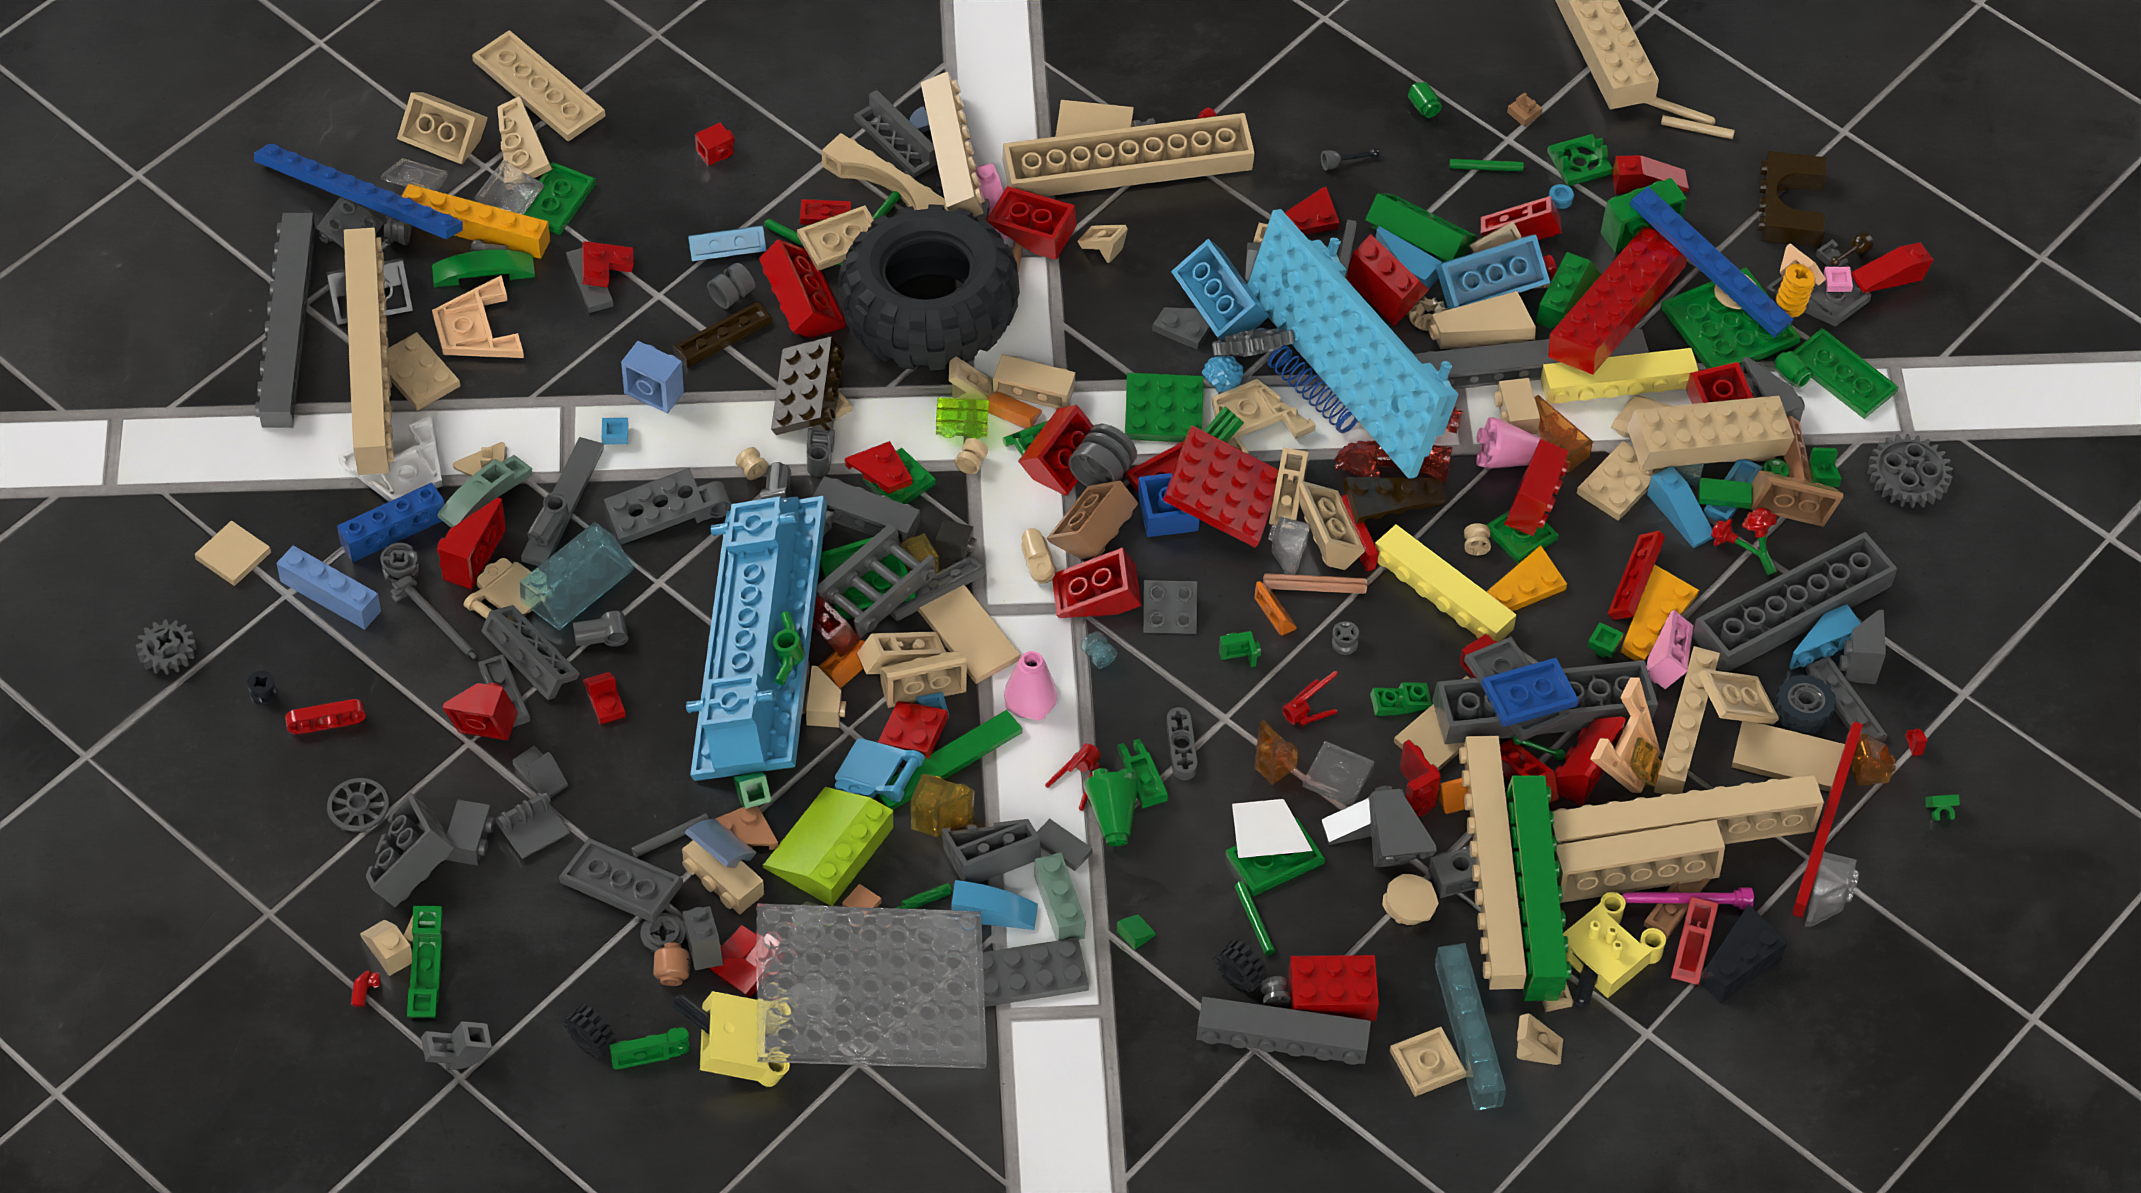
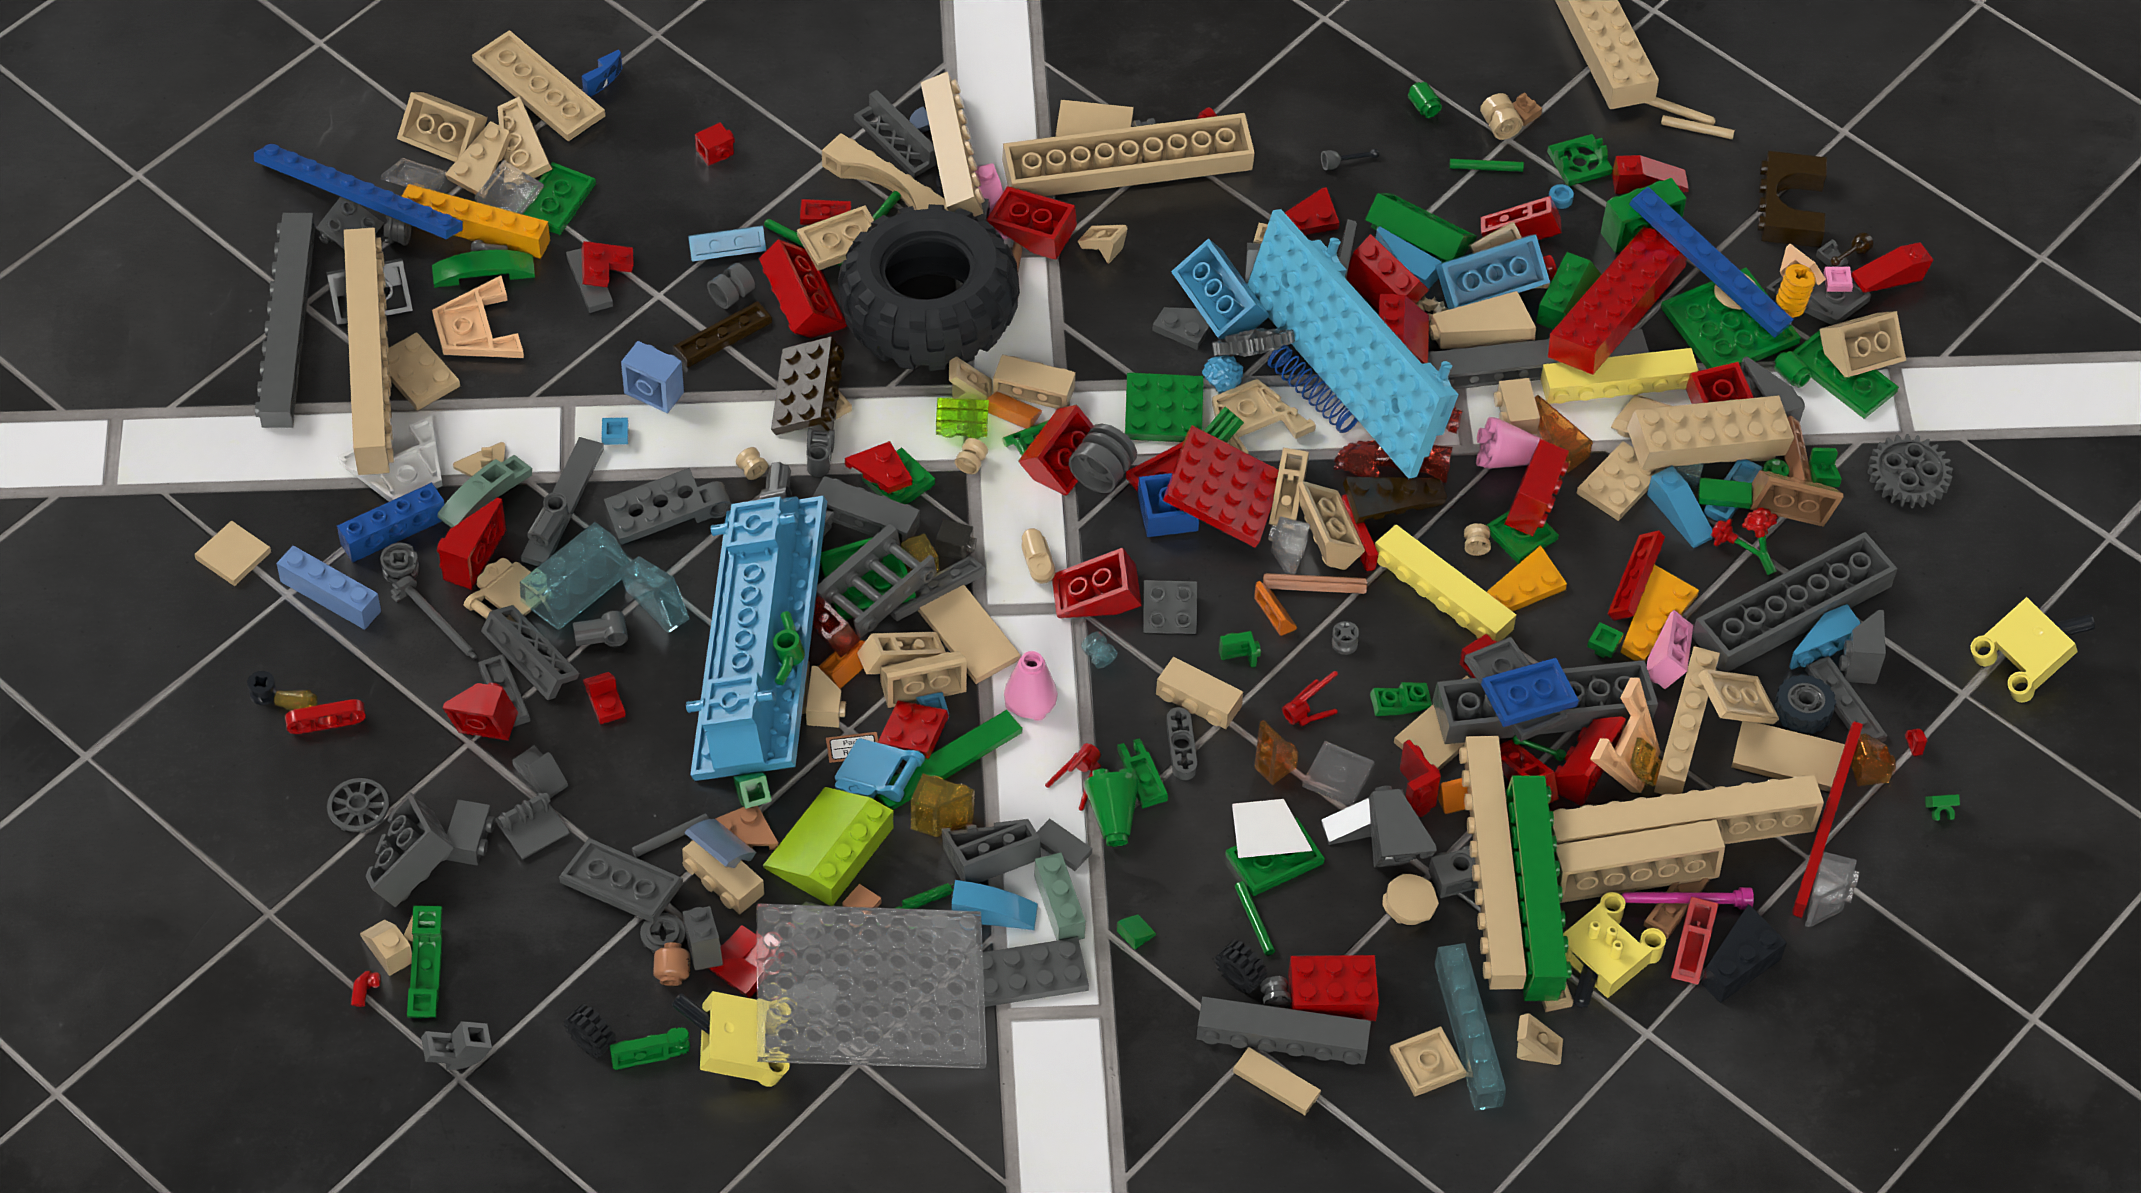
dark grey gear [136,619,196,675] -> none
medium nougat slope [1047,480,1138,559] -> none
none -> clear yellow cone [274,690,317,711]
none -> tan wing [445,121,512,200]
none -> blue slope [582,50,622,97]
none -> clear light blue slope [618,556,689,633]
none -> sticker [826,732,878,763]
none -> tan brick [1156,657,1243,729]
none -> tan tile [1233,1047,1321,1115]
none -> red slope [1378,294,1429,364]
none -> tan wheel [1480,93,1523,140]
none -> tan slope [1820,311,1906,377]
none -> light yellow piece [1971,597,2095,703]

